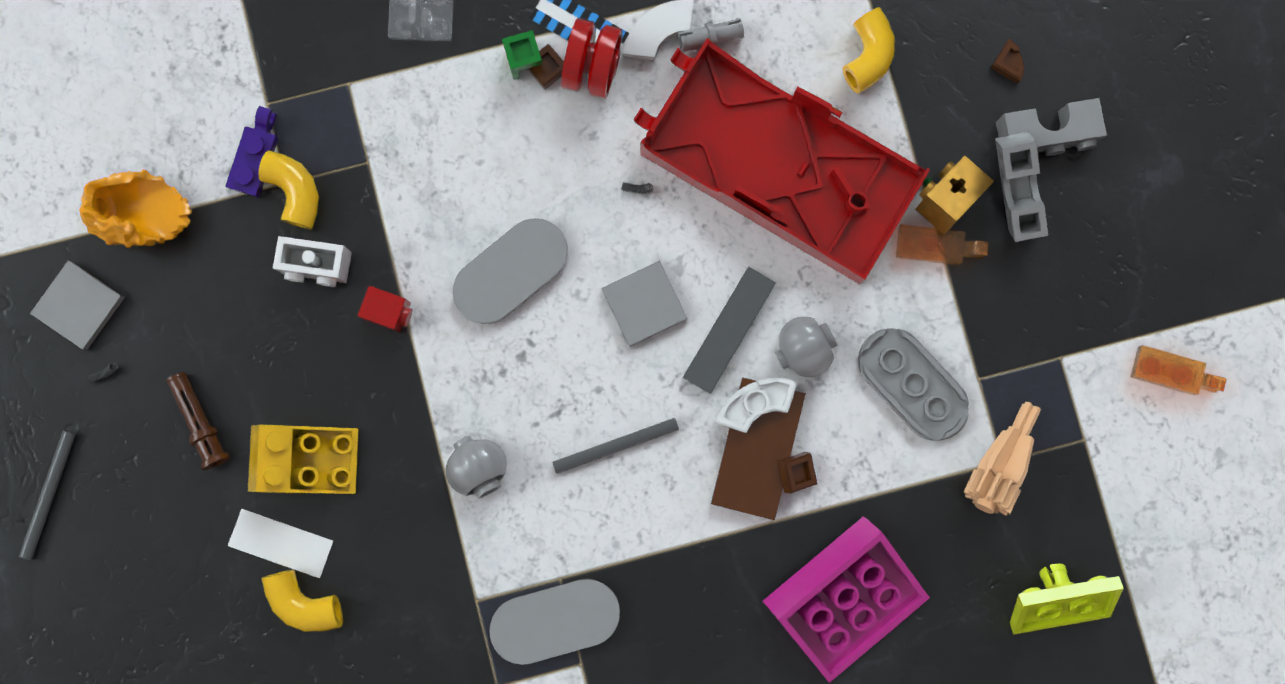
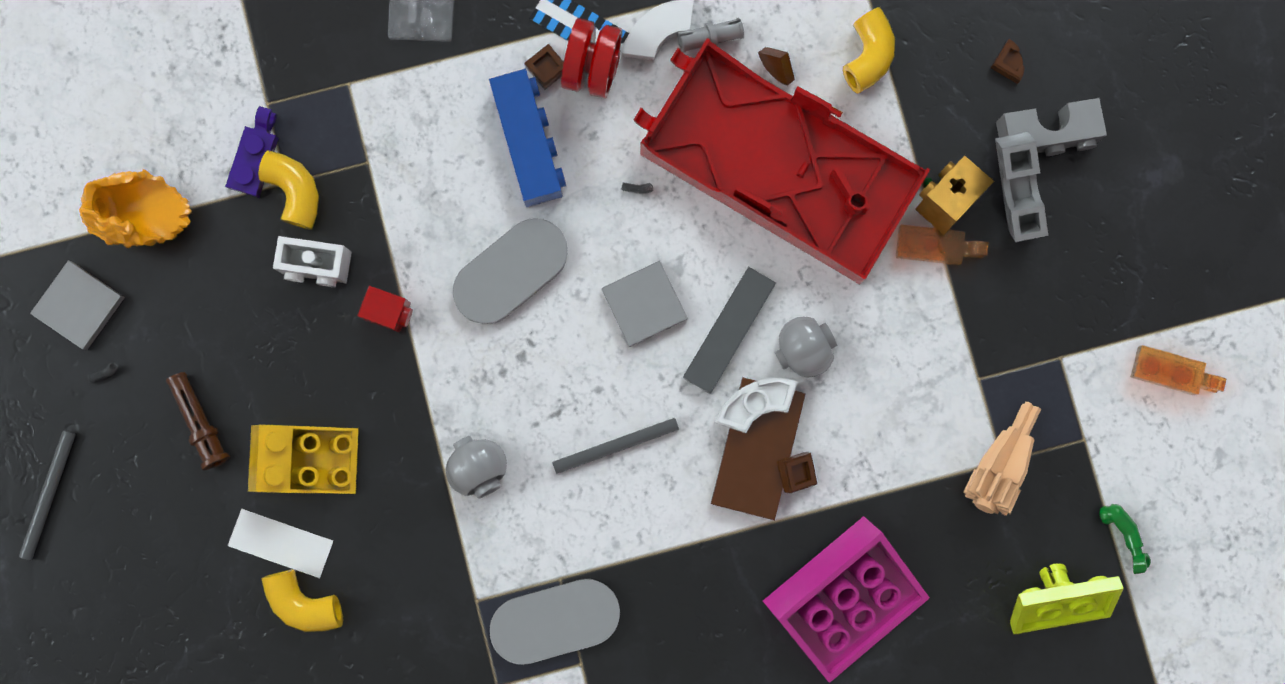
green panel [502,30,542,80] -> none
light grey tile [858,328,969,441] -> none
none -> blue brick [489,68,566,207]
none -> reddish brown tile [758,47,795,86]
none -> green arm [1100,504,1151,574]

